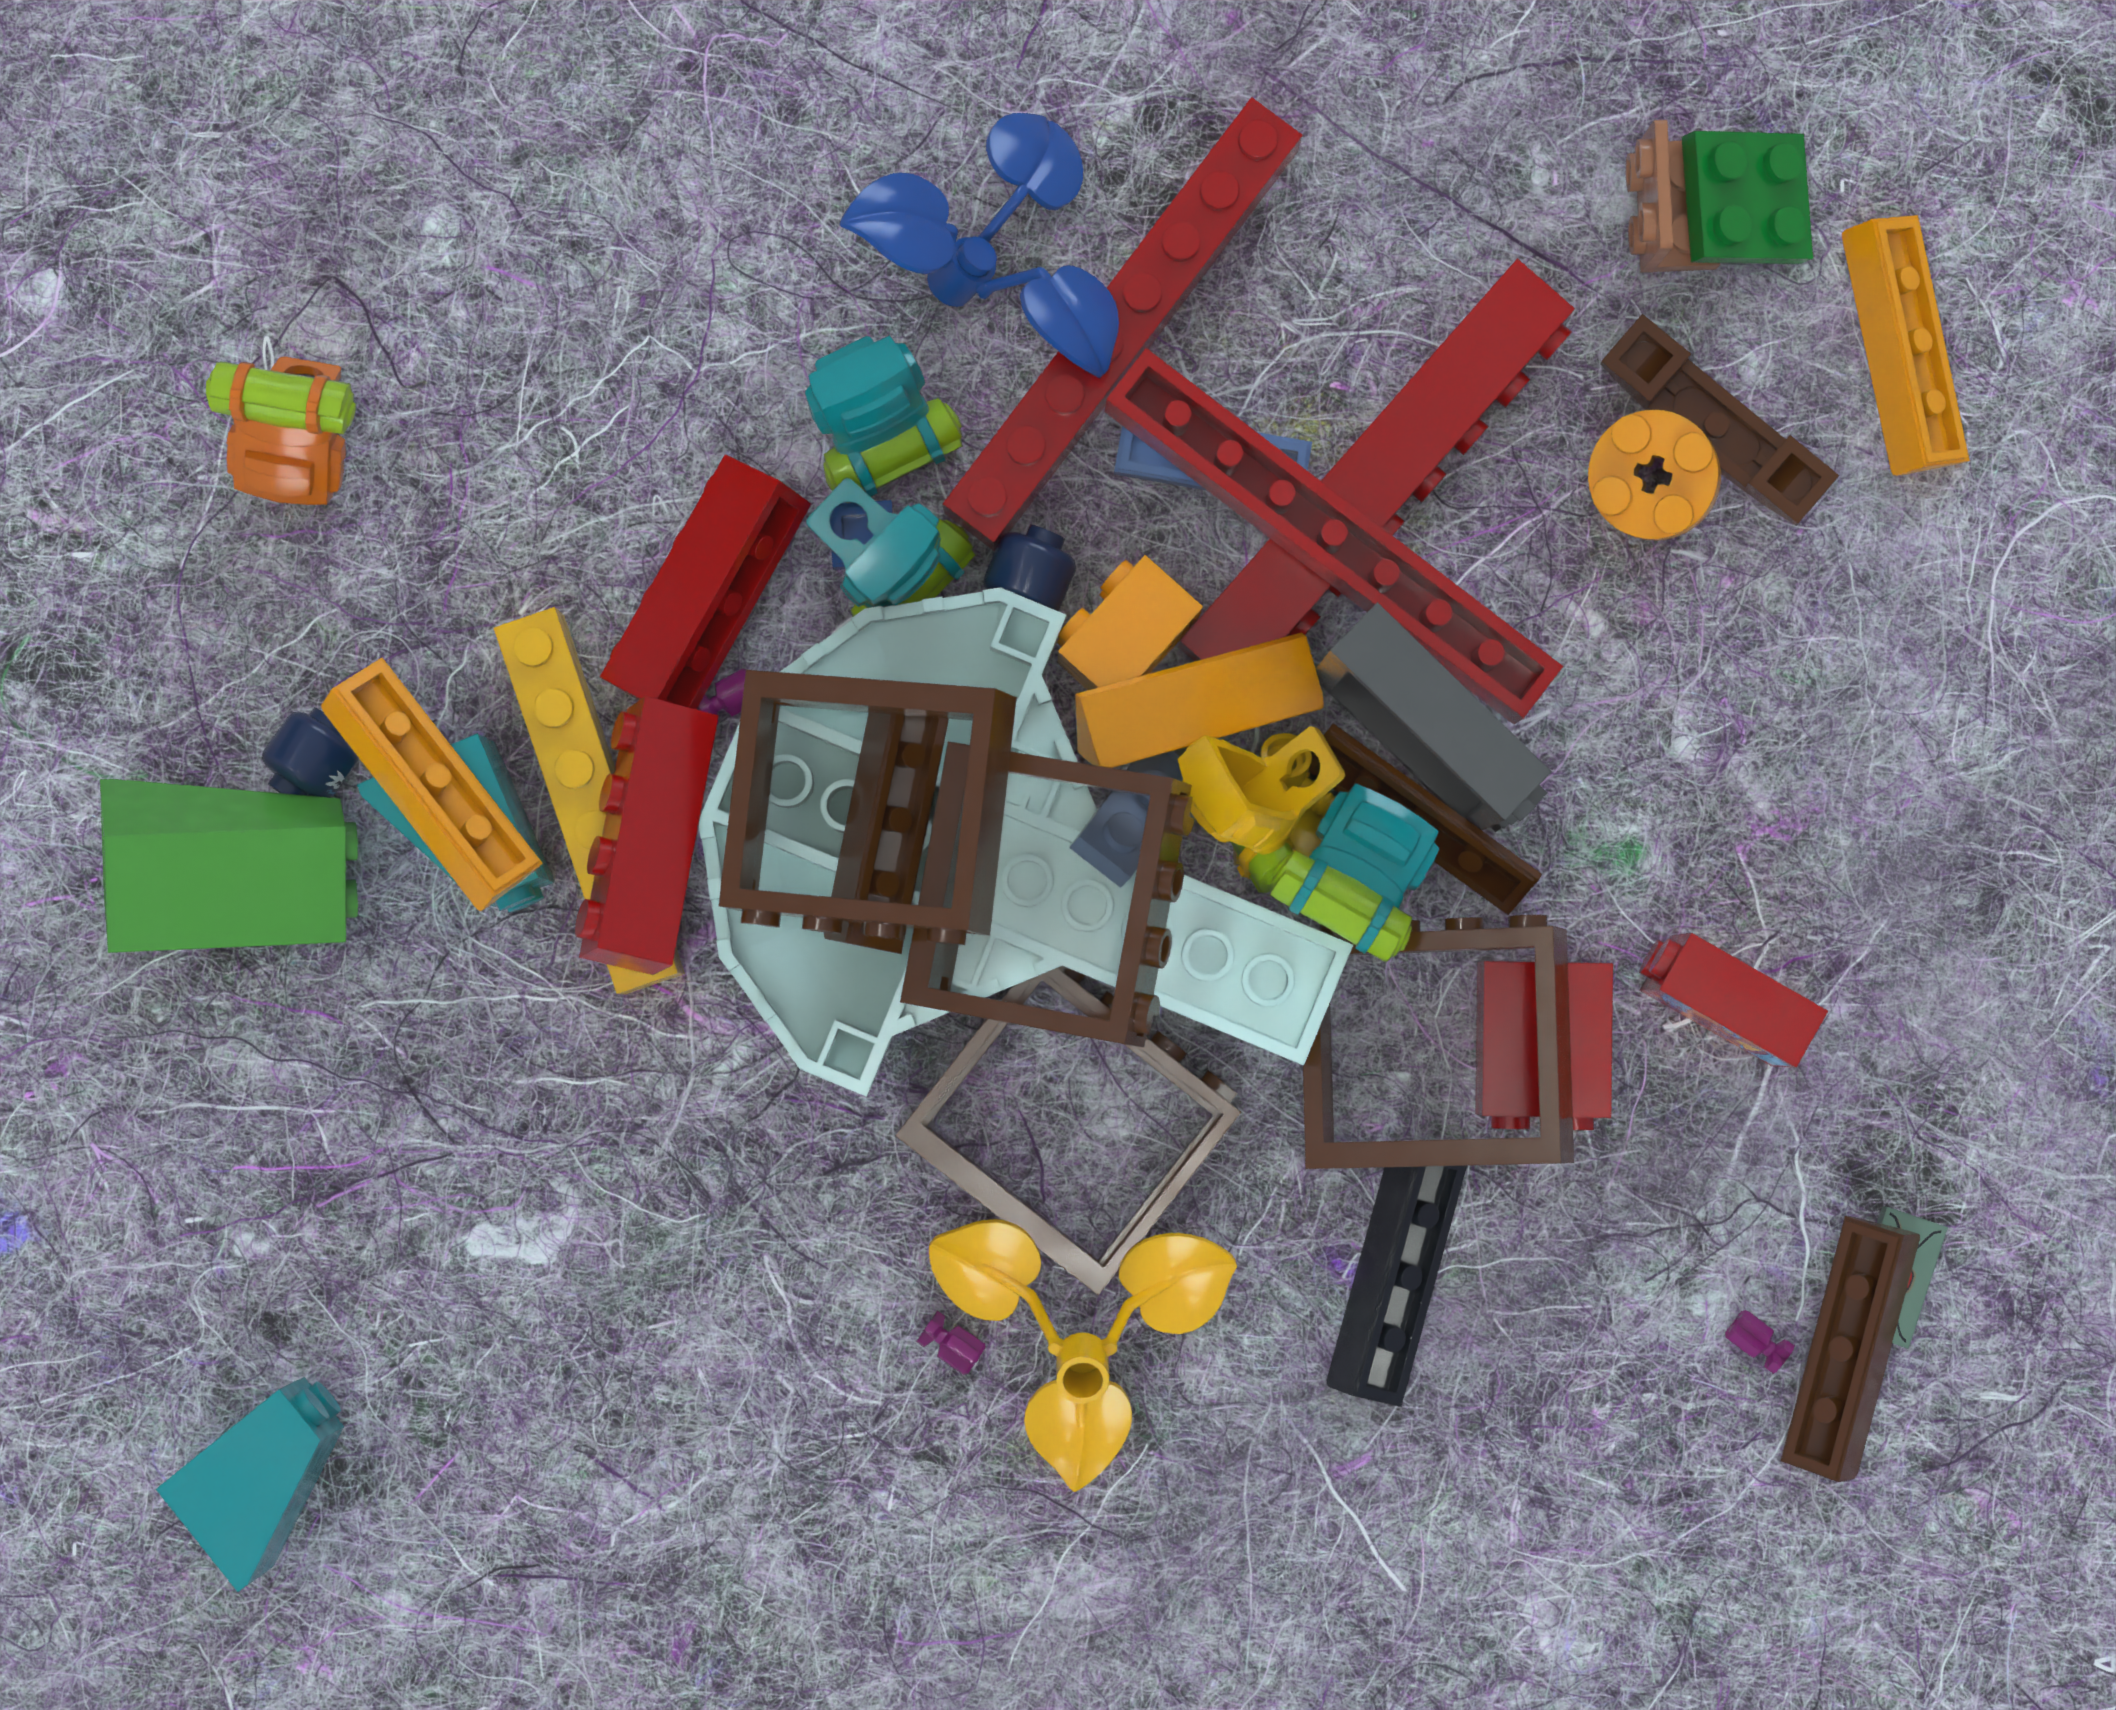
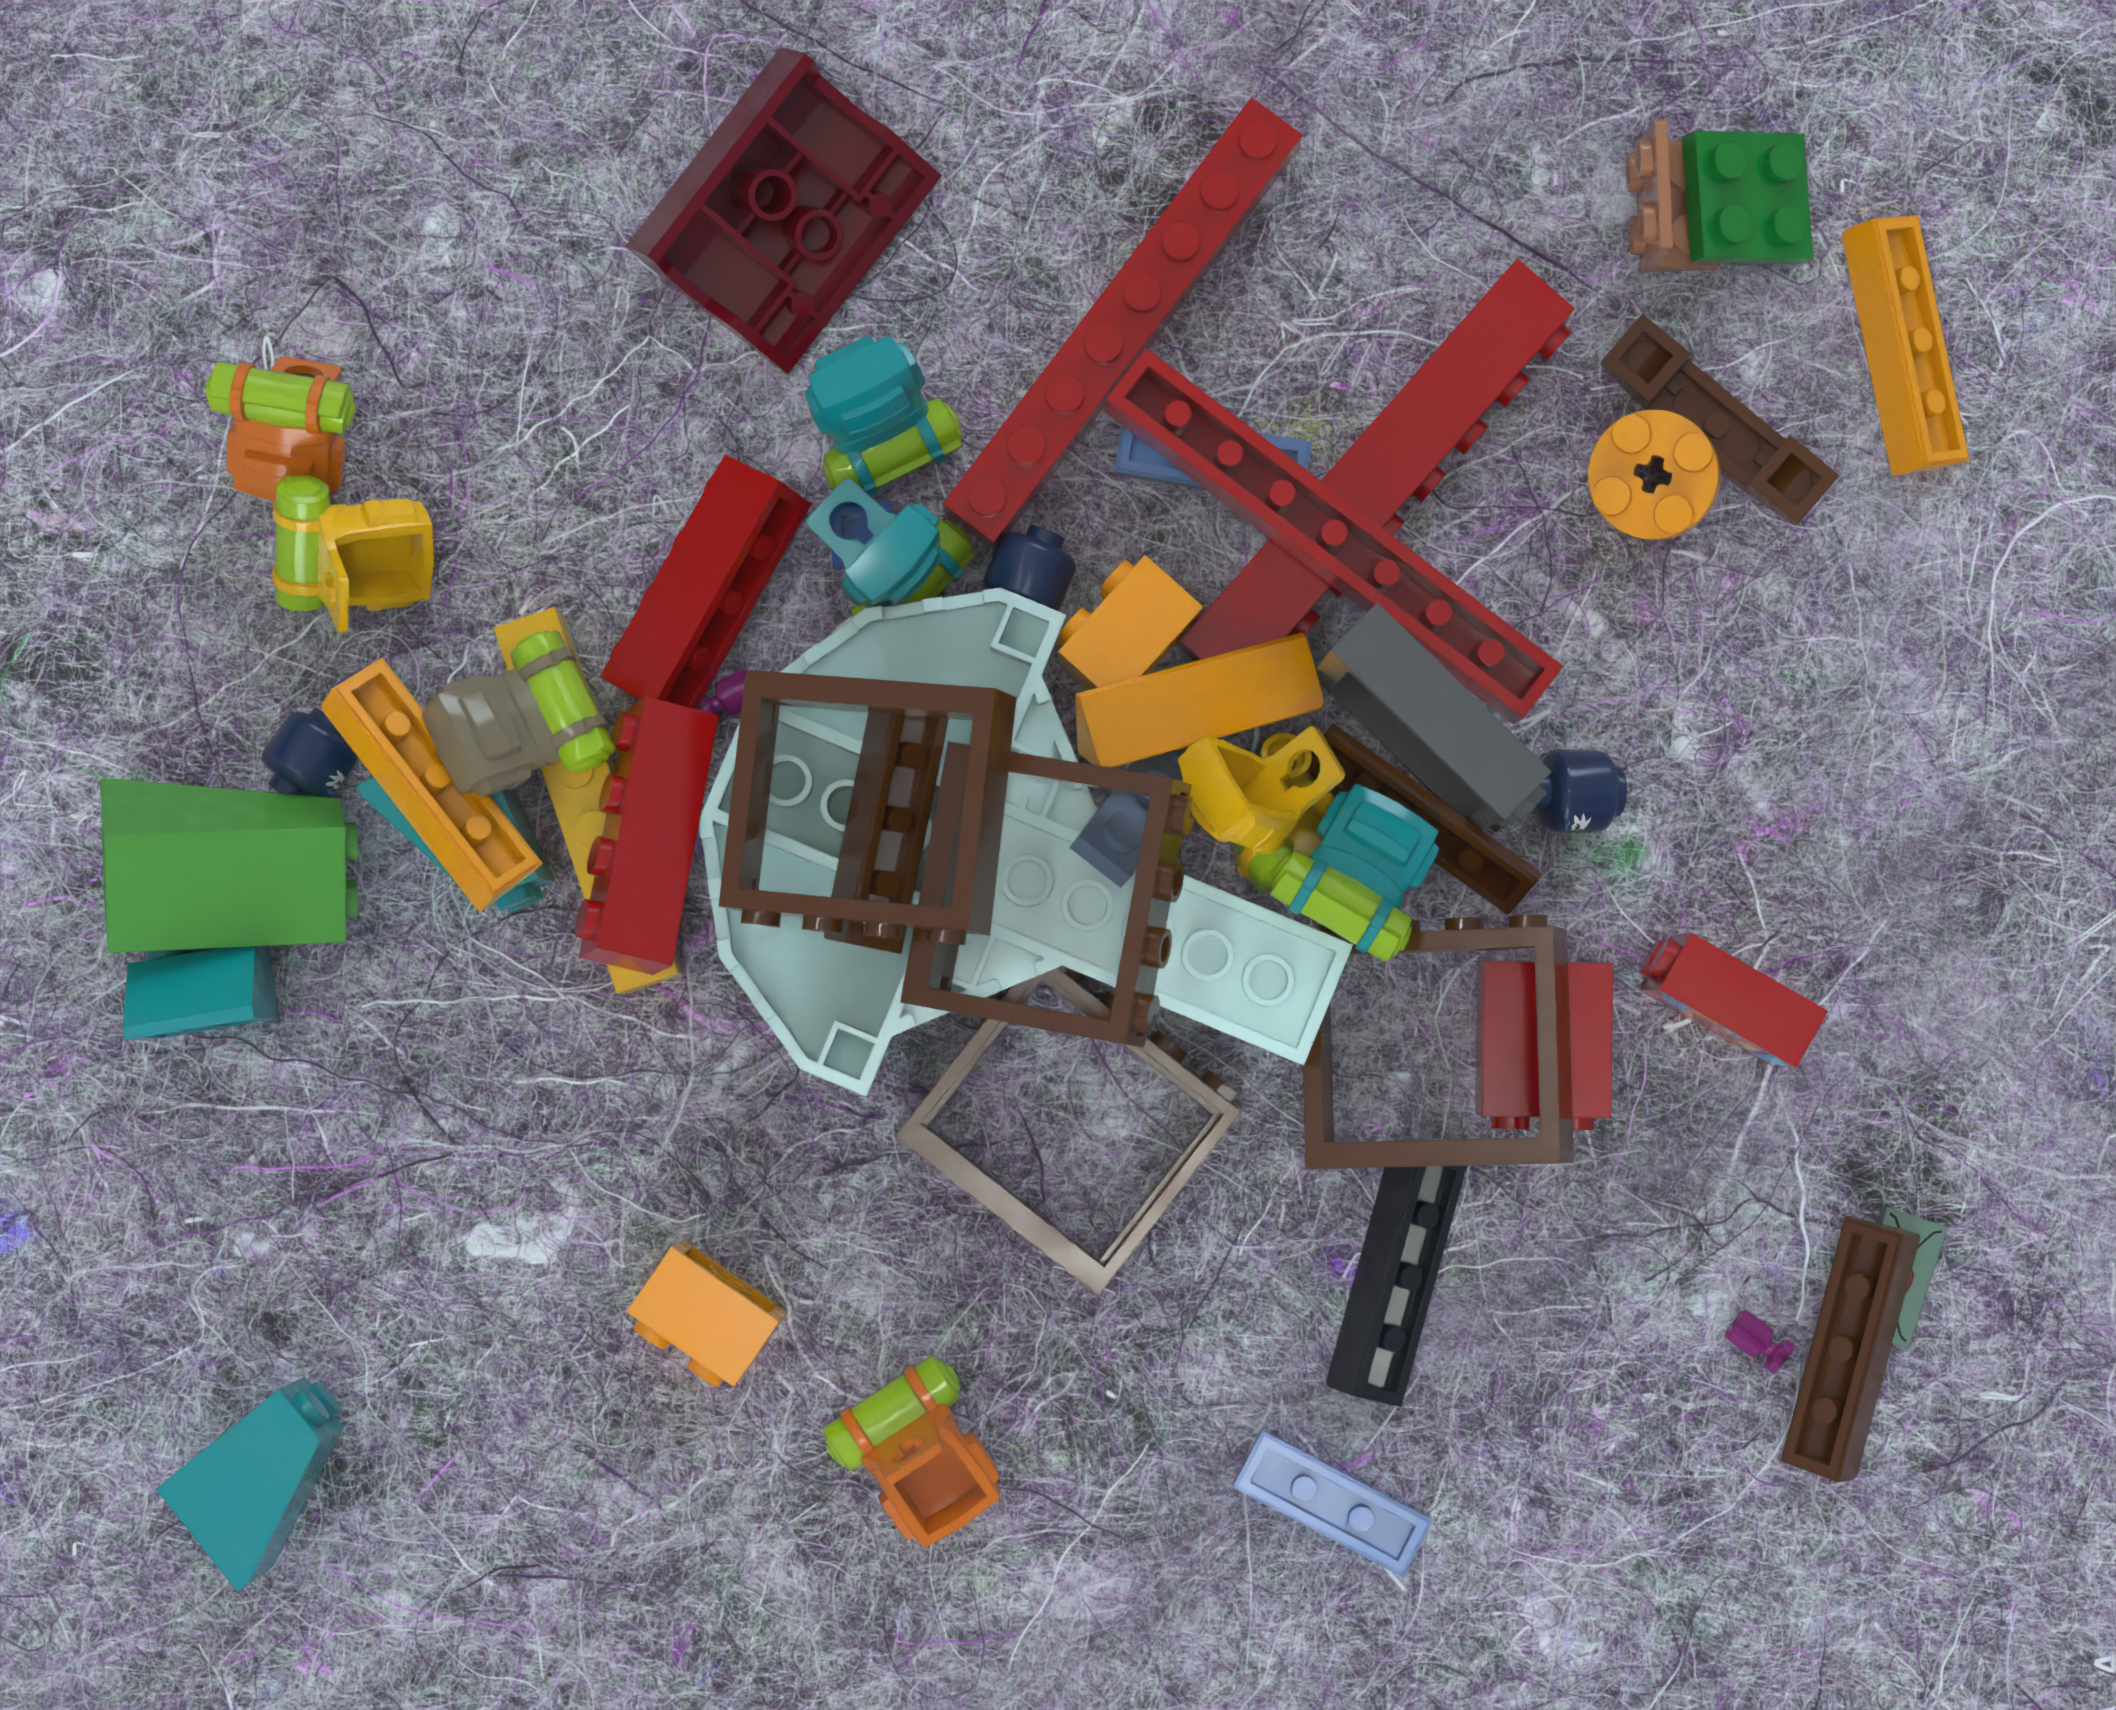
blue plant [840,113,1119,378] -> none
magenta piece [916,1310,986,1375] -> none
yellow plant [929,1219,1237,1492] -> none
none -> teal slope [122,946,280,1040]
none -> yellow piece [272,475,434,633]
none -> dark tan piece [422,630,616,797]
none -> dark red piece [625,47,942,374]
none -> light orange brick [626,1239,788,1387]
none -> orange piece [823,1354,1000,1548]
none -> medium blue tile [1232,1428,1433,1577]
none -> dark blue head [1534,749,1627,833]

